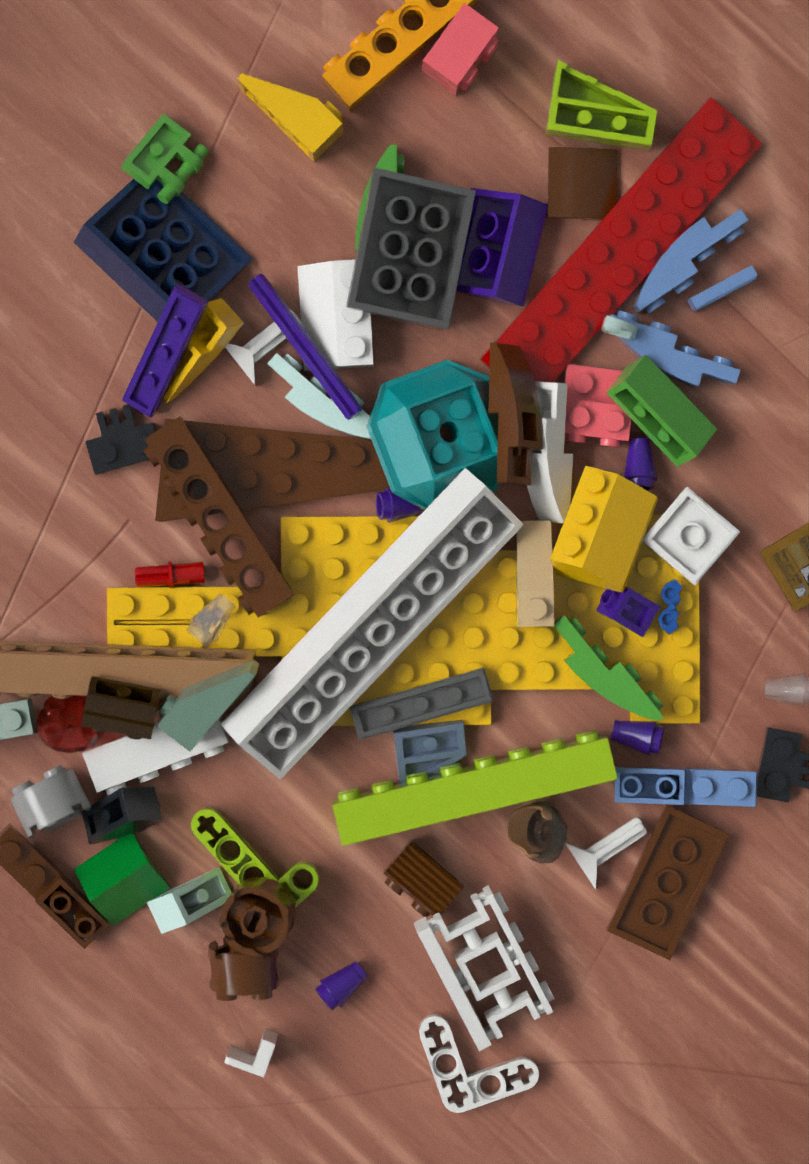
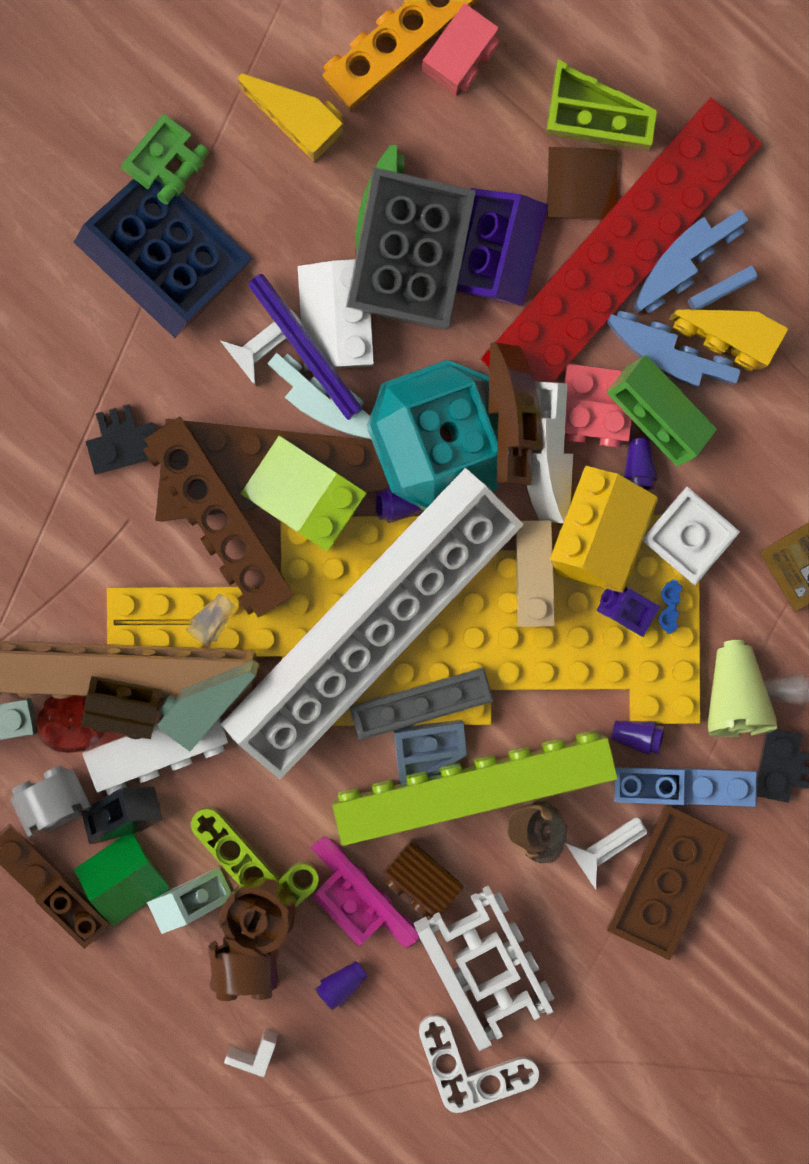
dark purple tile [122,284,208,418] -> none
red axle [134,561,205,589] -> none
yellow slope [164,298,244,402] -> none
bright green slope [554,615,664,721] -> none
light aqua tile [601,315,638,341] -> none
none -> lime slope [240,436,367,552]
none -> dark pink bracket [311,836,420,948]
none -> yellow slope [668,309,788,372]
none -> yellowish green cone [707,640,777,737]

